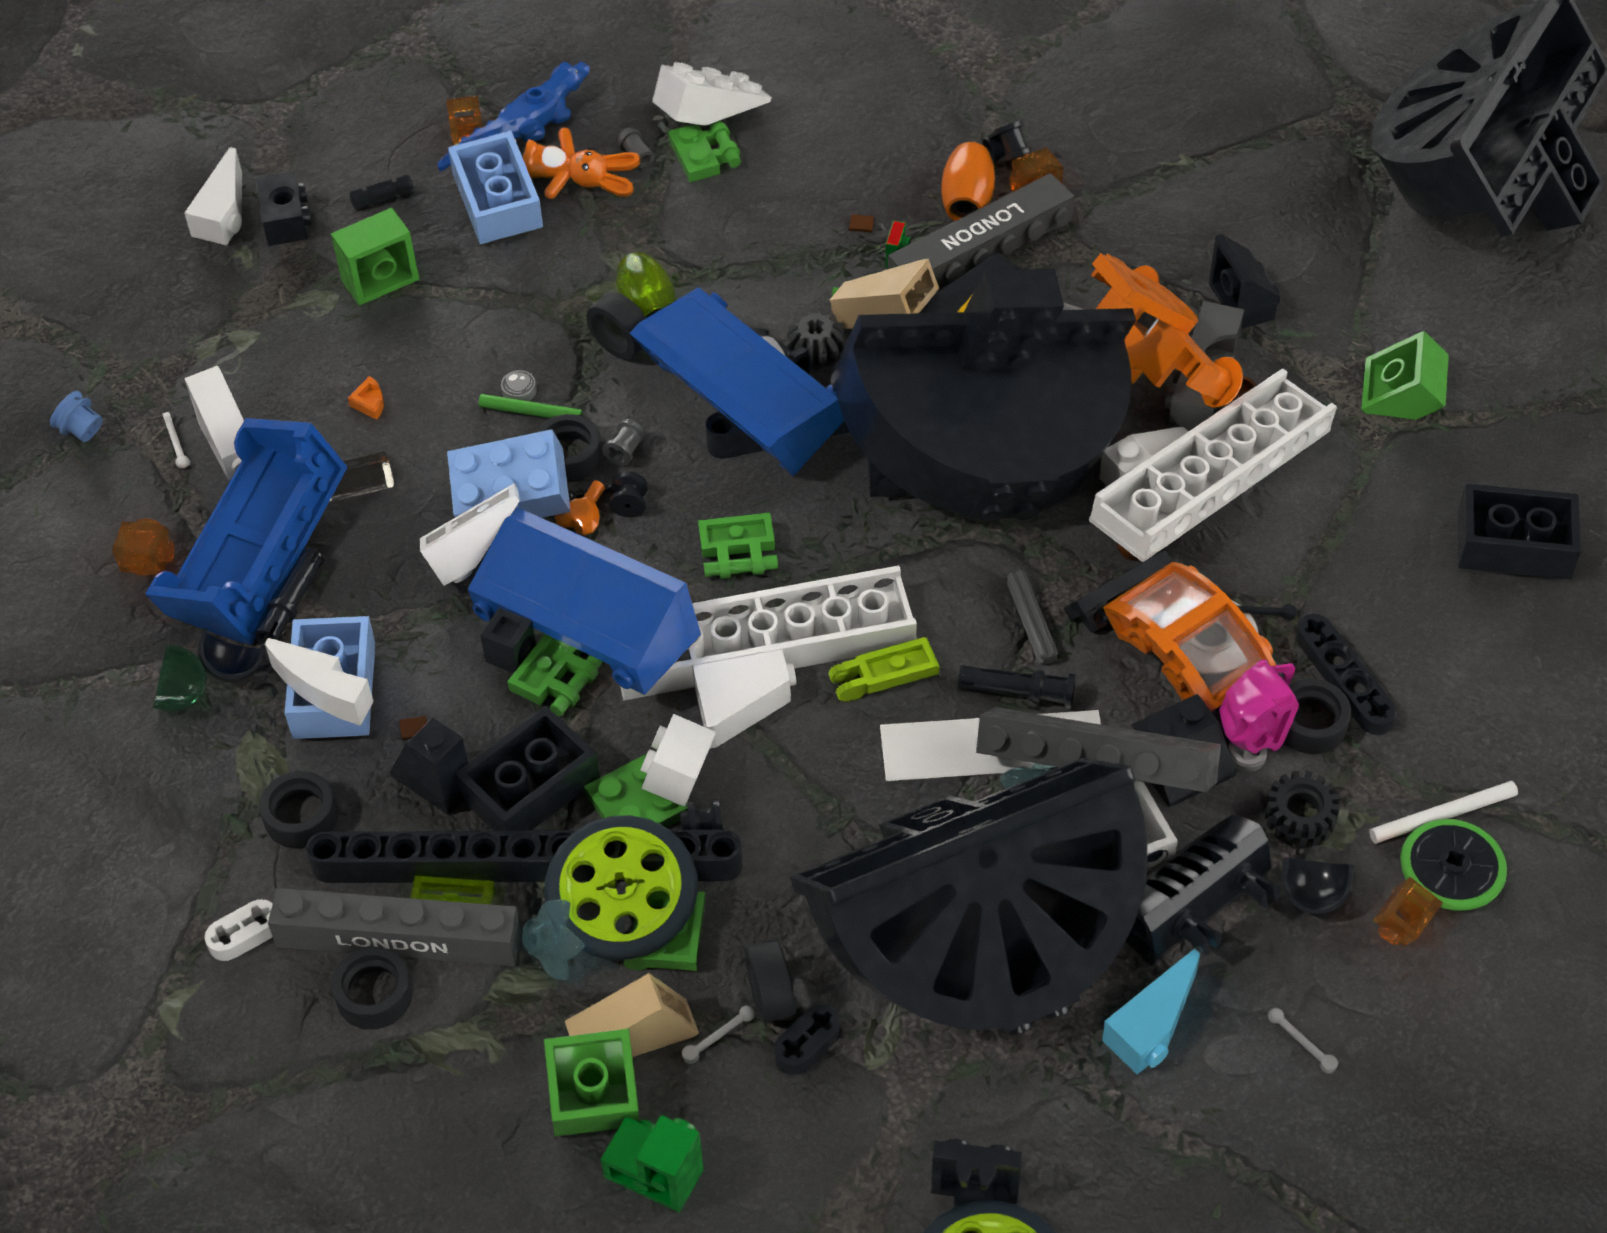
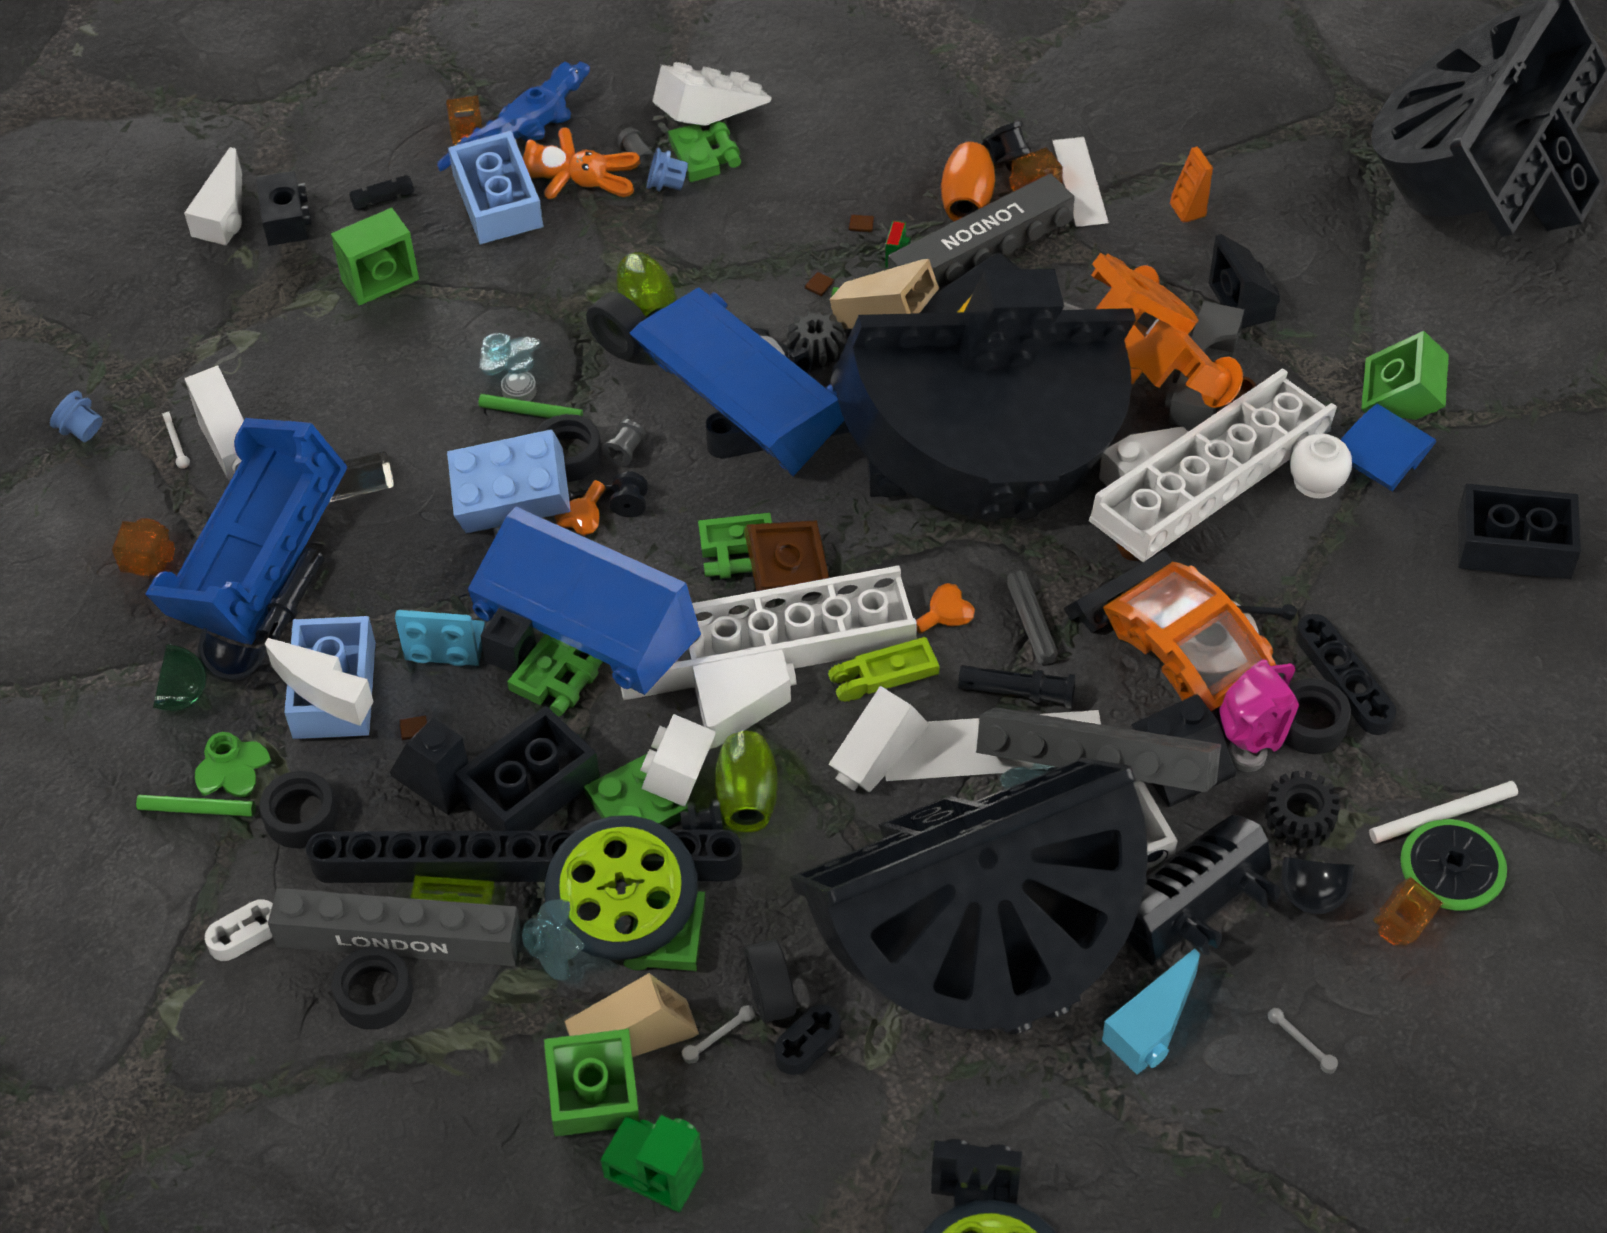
orange tile [347,376,384,420] -> none
white slope [420,483,520,586] -> none
none -> bright green bar [136,795,256,817]
none -> bright green plate [195,732,271,797]
none -> medium azure bracket [395,610,486,666]
none -> clear light blue plate [479,333,542,376]
none -> medium blue piece [647,147,688,192]
none -> clear neon green piece [715,731,778,833]
none -> reddish brown tile [744,520,829,591]
none -> reddish brown window [805,272,834,296]
none -> white slope [829,686,929,793]
none -> orange rock [916,583,975,634]
none -> white sticker [1052,137,1109,227]
none -> orange slope [1170,146,1213,222]
none -> white piece [1290,434,1352,498]
none -> blue slope [1341,404,1436,492]

